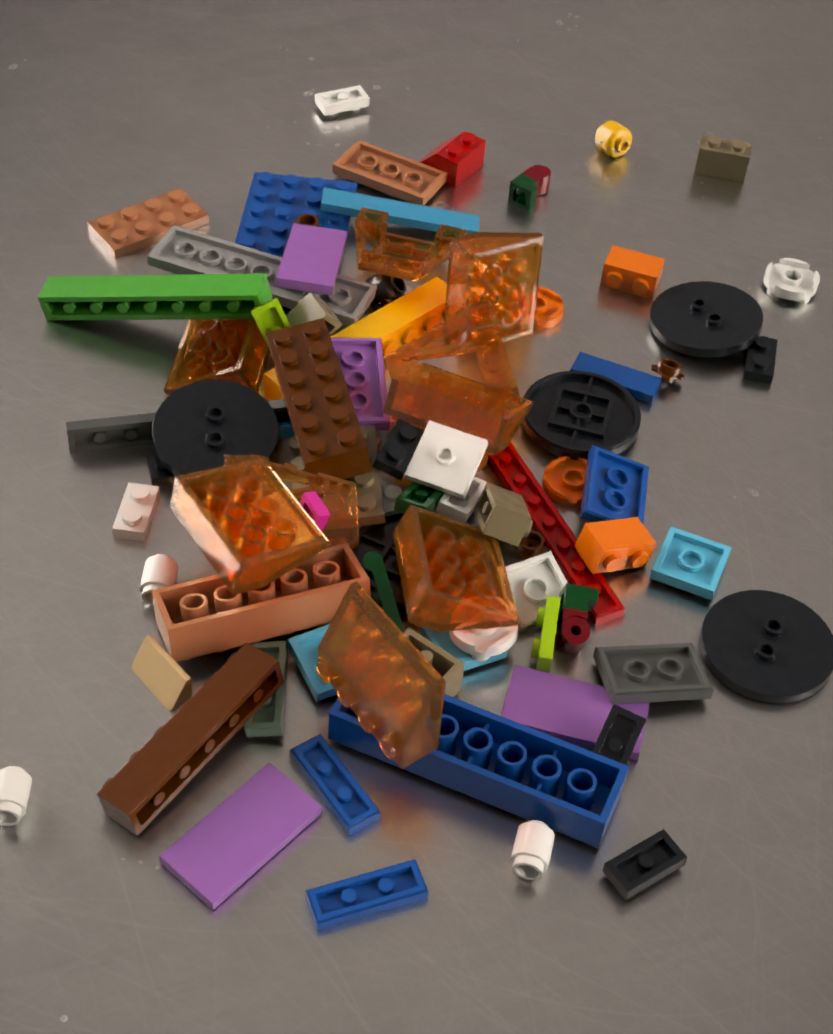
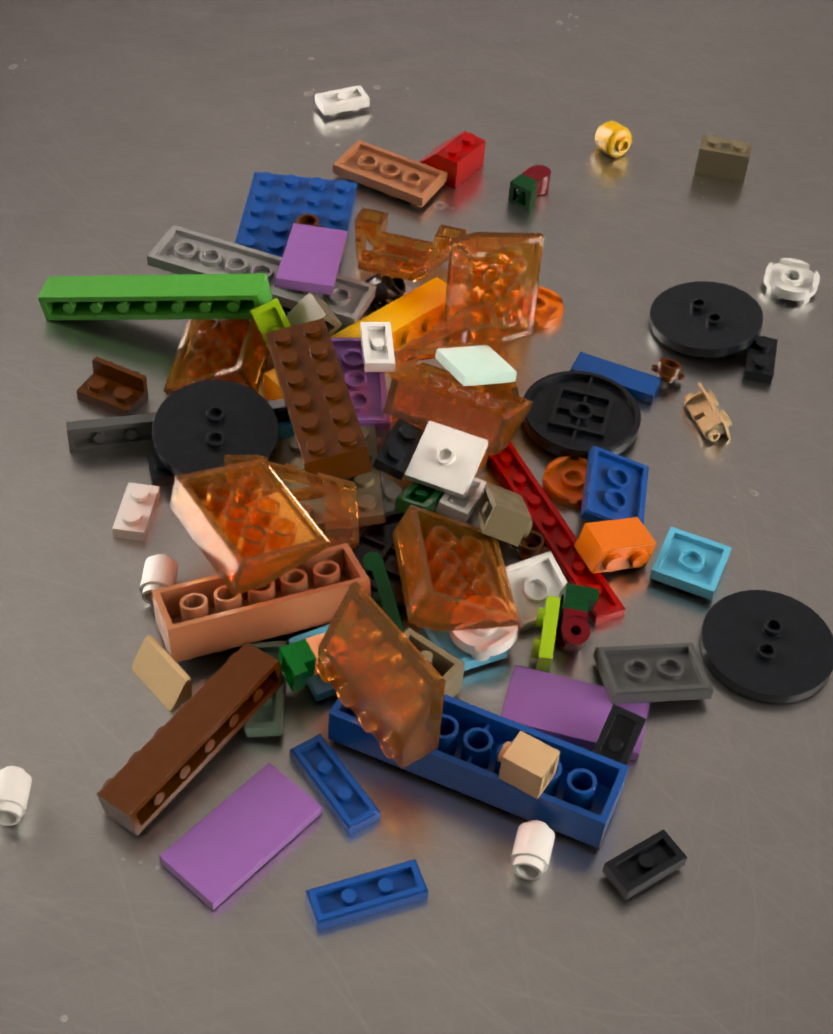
nougat plate [87,188,209,259] -> none
dark pink plate [295,491,331,539] -> none
dark azure tile [320,187,480,239] -> none
orange brick [600,245,665,299] -> none
none -> reddish brown bracket [76,357,148,416]
none -> green leg [279,632,347,693]
none -> white plate [360,322,396,372]
none -> light aqua tile [435,345,517,386]
none -> tan brick [497,731,560,799]
none -> tan hinge [684,382,732,441]

